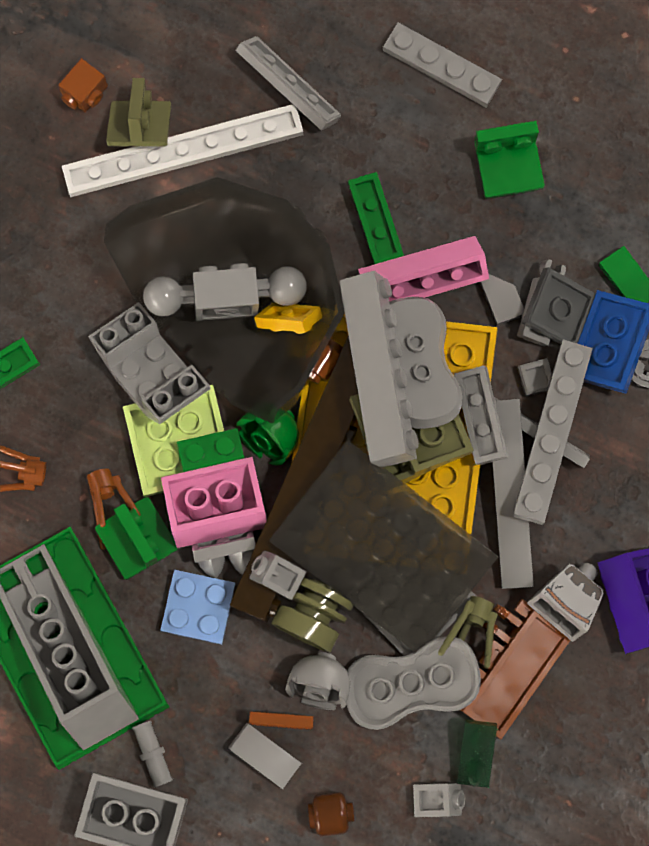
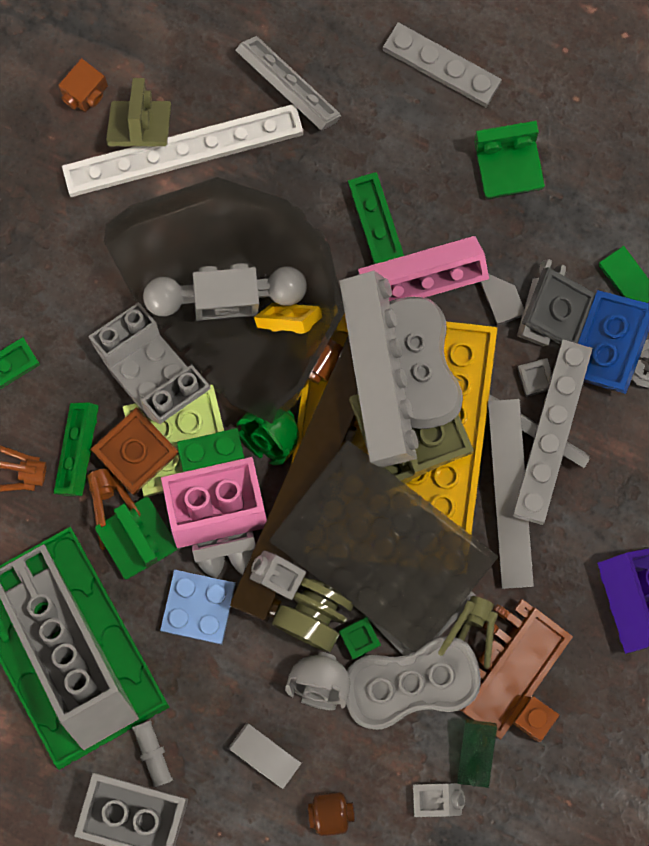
dark orange tile [249,711,314,730] -> none
light grey plate [454,365,508,465] -> none
light grey torso [527,563,604,642] -> none
none -> green plate [54,403,99,496]
none -> dark orange tile [91,407,179,496]
none -> green plate [339,617,381,660]
none -> dark orange brick [513,696,559,742]

